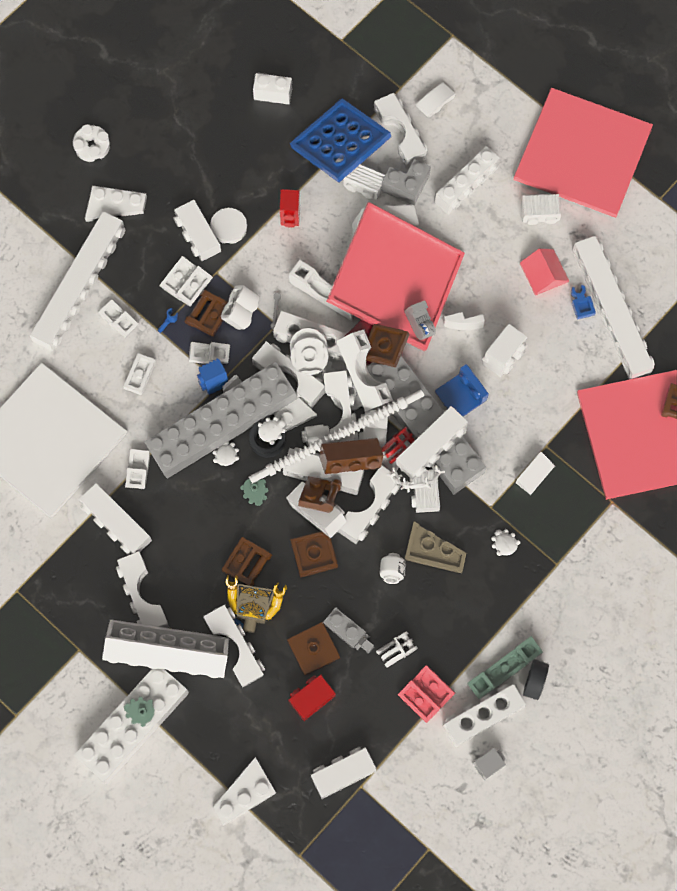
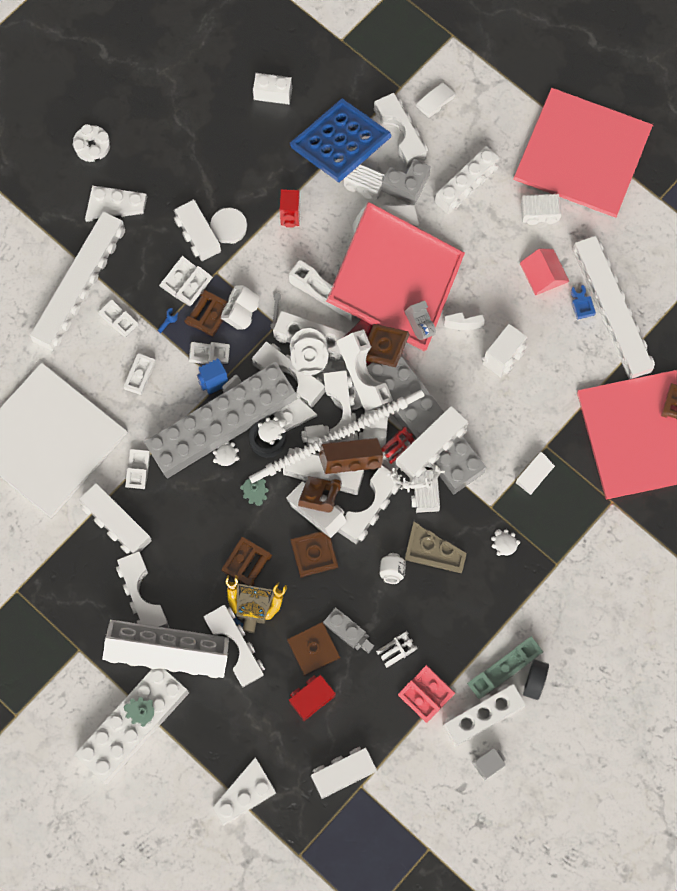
blue bracket [435,364,489,417] -> none

